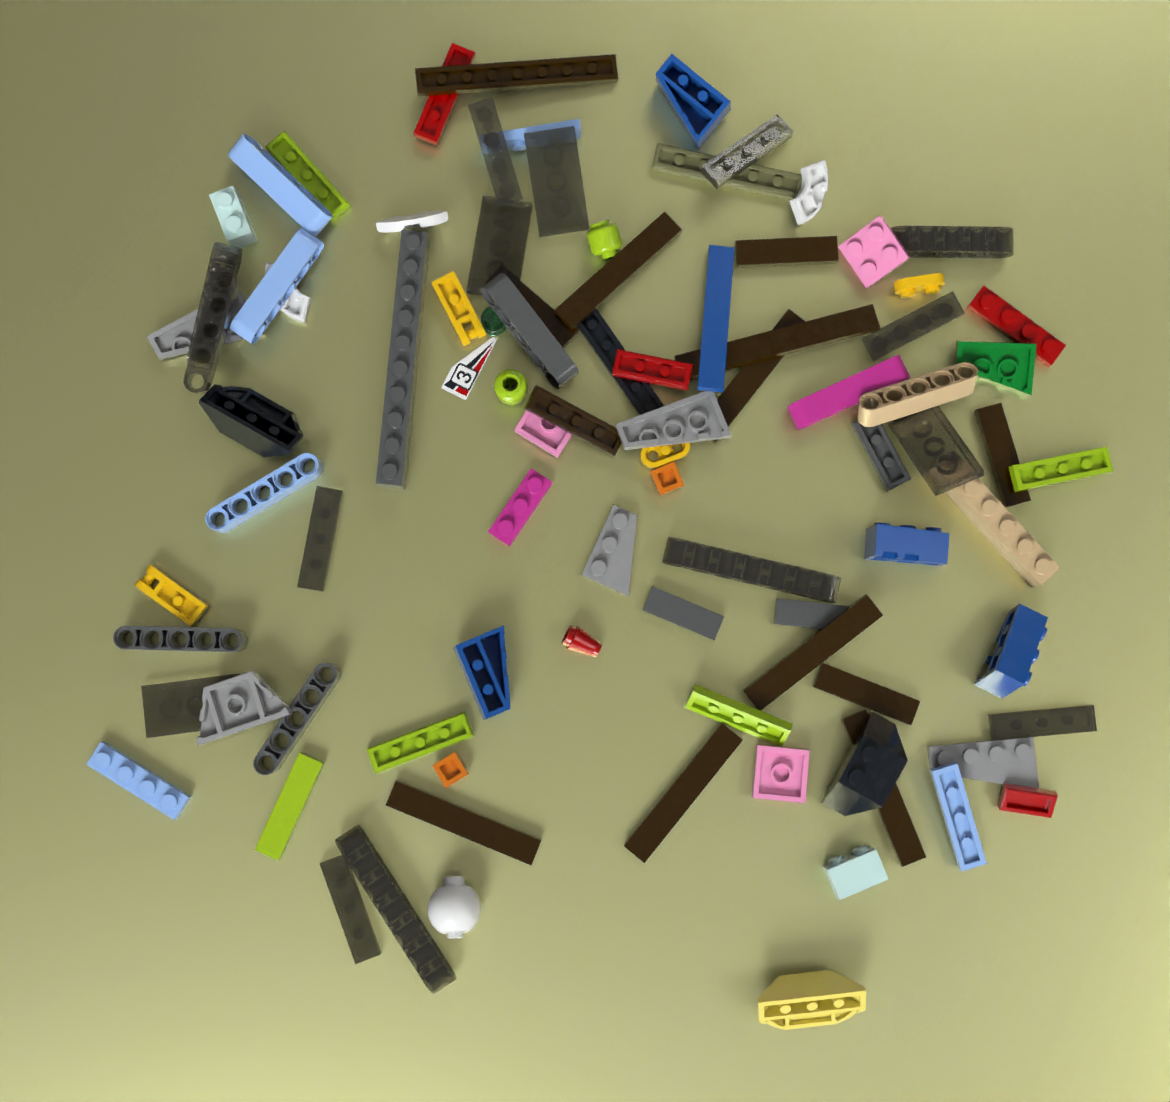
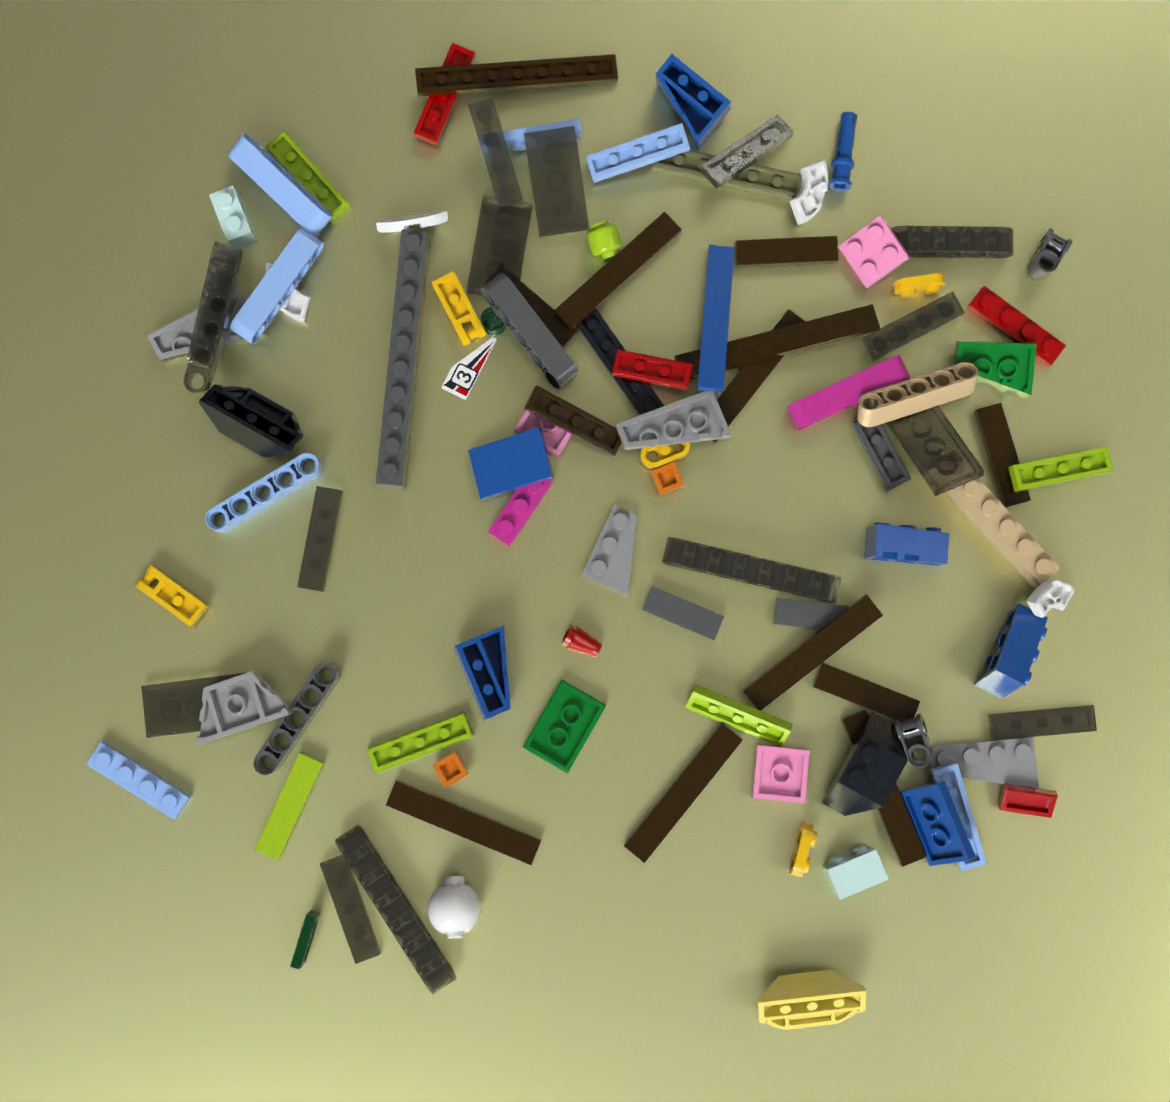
dark grey beam [113,626,248,652] -> none
lime head [494,369,528,405] -> none
none -> dark green tile [290,910,320,969]
none -> blue tile [468,427,554,500]
none -> green tile [522,679,607,774]
none -> light blue plate [586,123,690,183]
none -> yellow plate [789,822,817,877]
none -> blue pin [829,112,857,191]
none -> dark grey piece [895,713,933,768]
none -> blue plate [900,781,976,866]
none -> white tile [1027,579,1075,618]
none -> dark grey piece [1028,228,1073,280]

